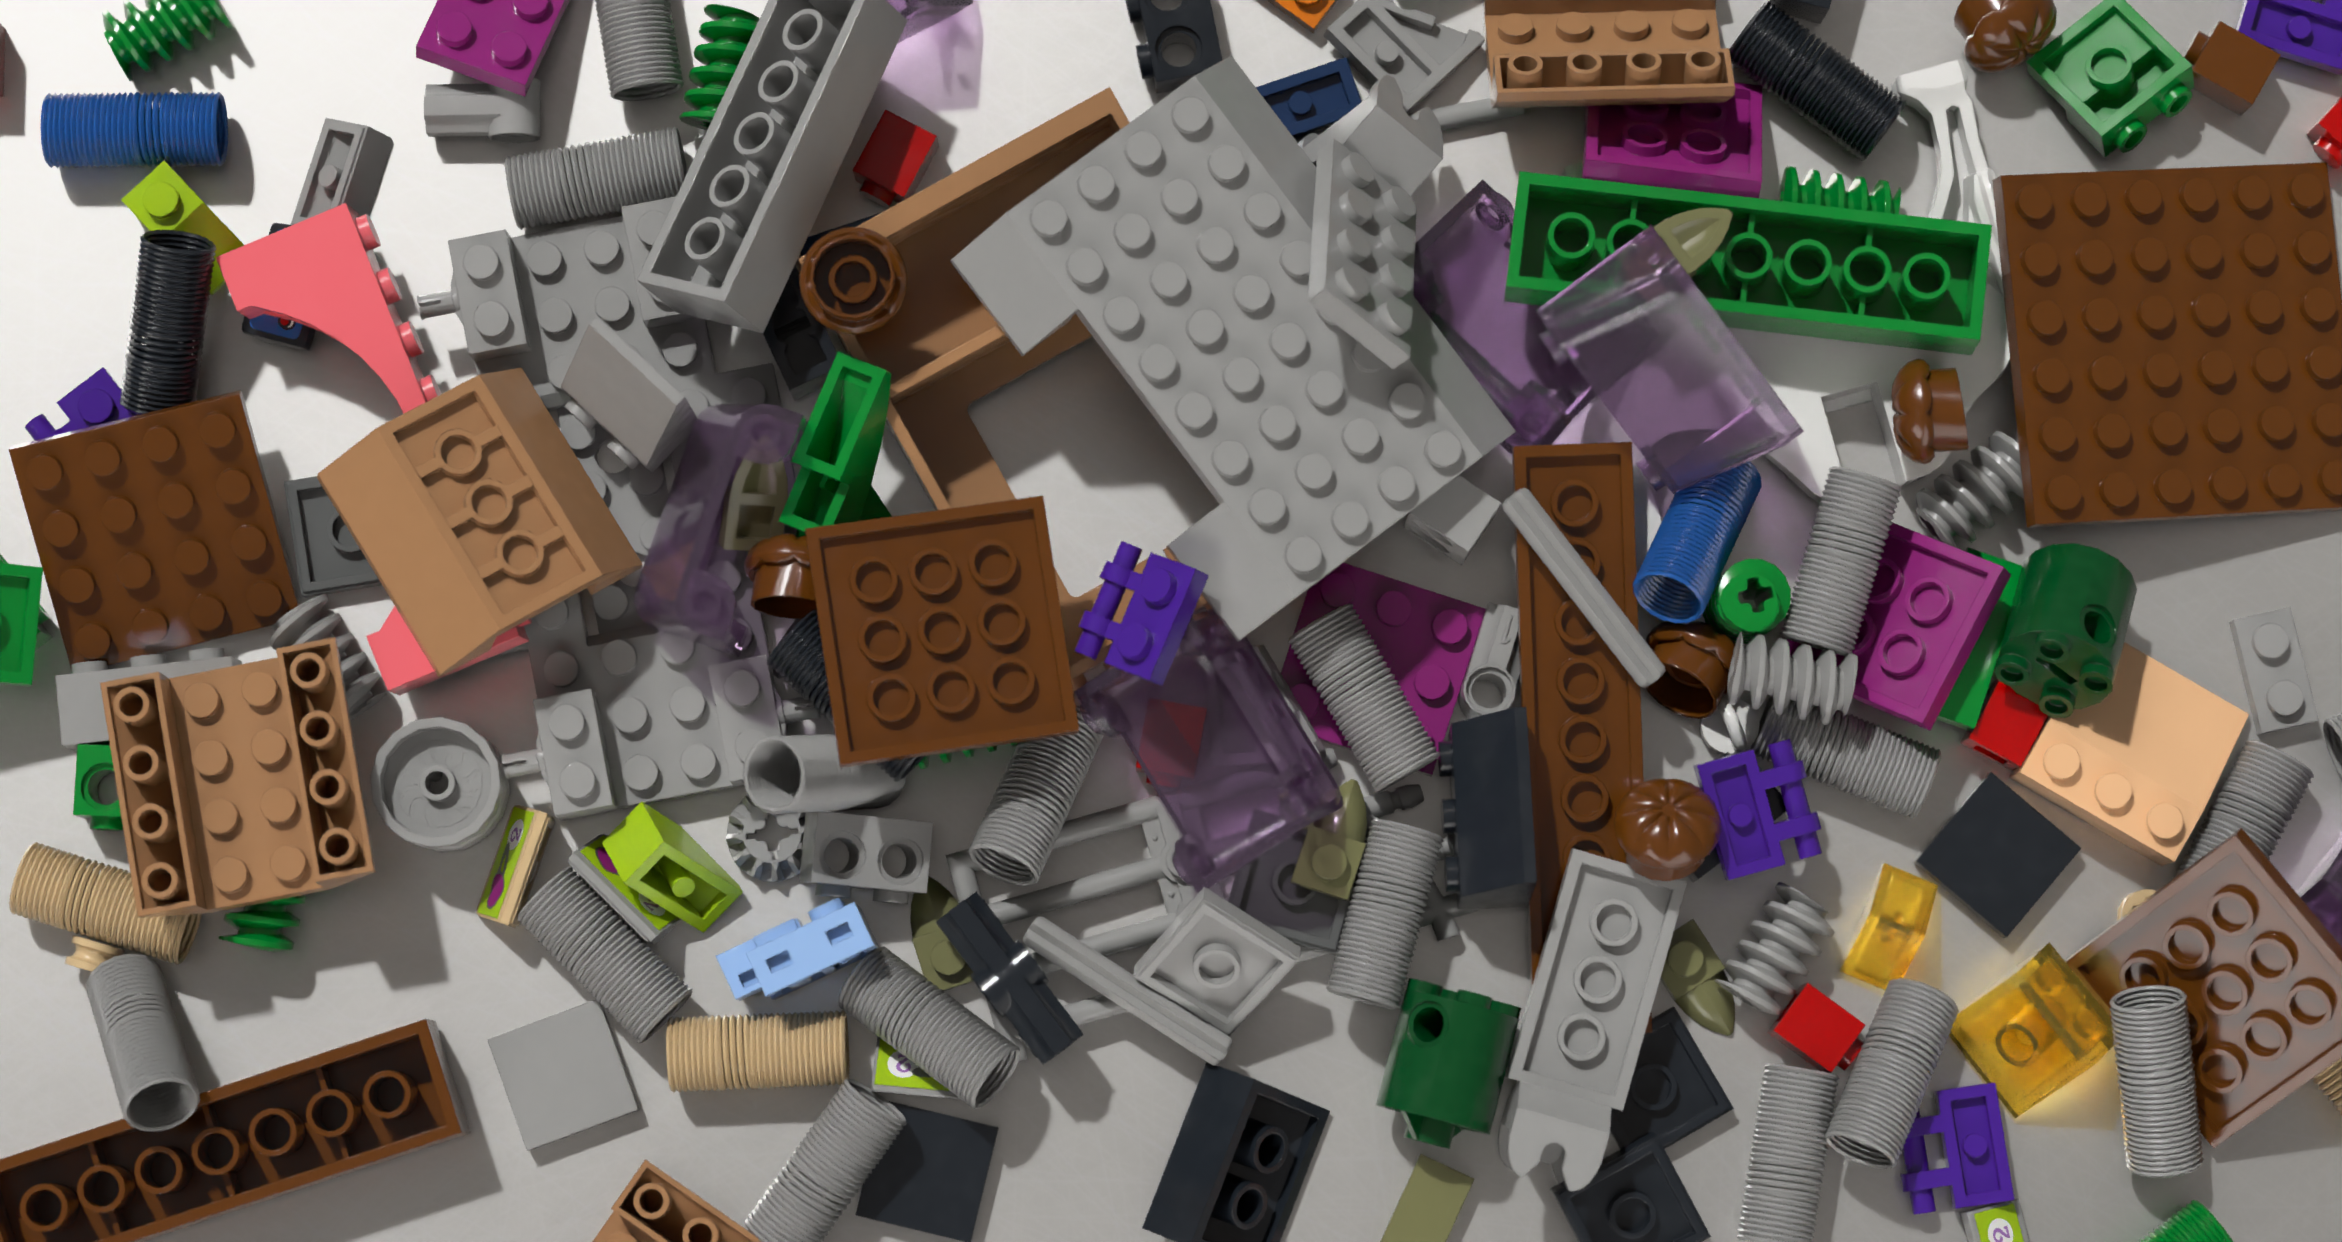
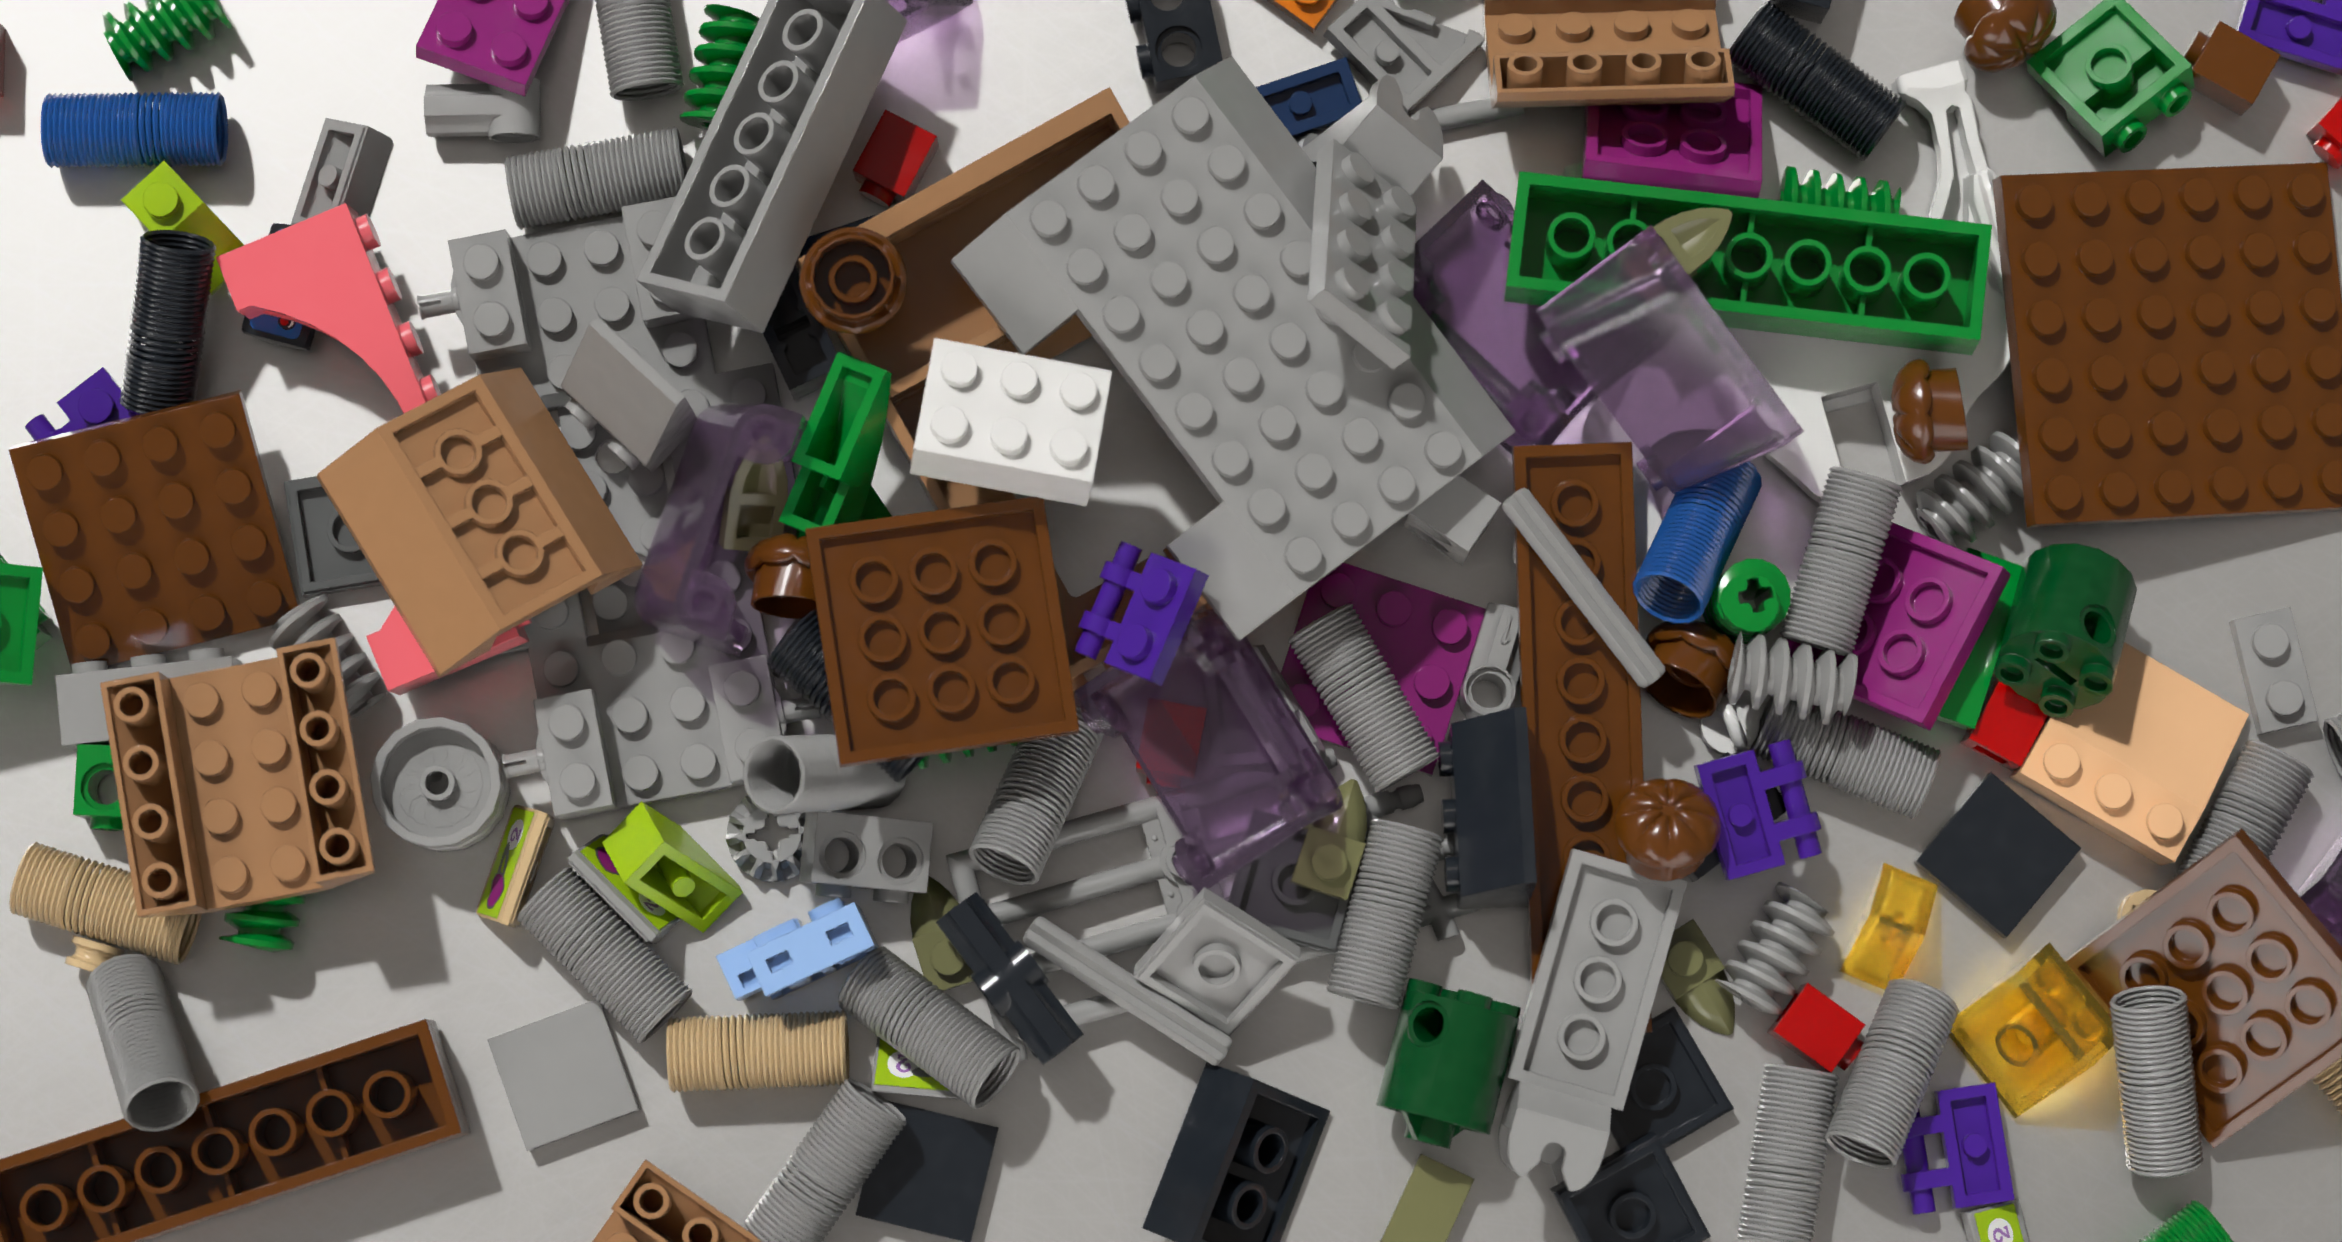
none -> white brick [910,338,1112,506]

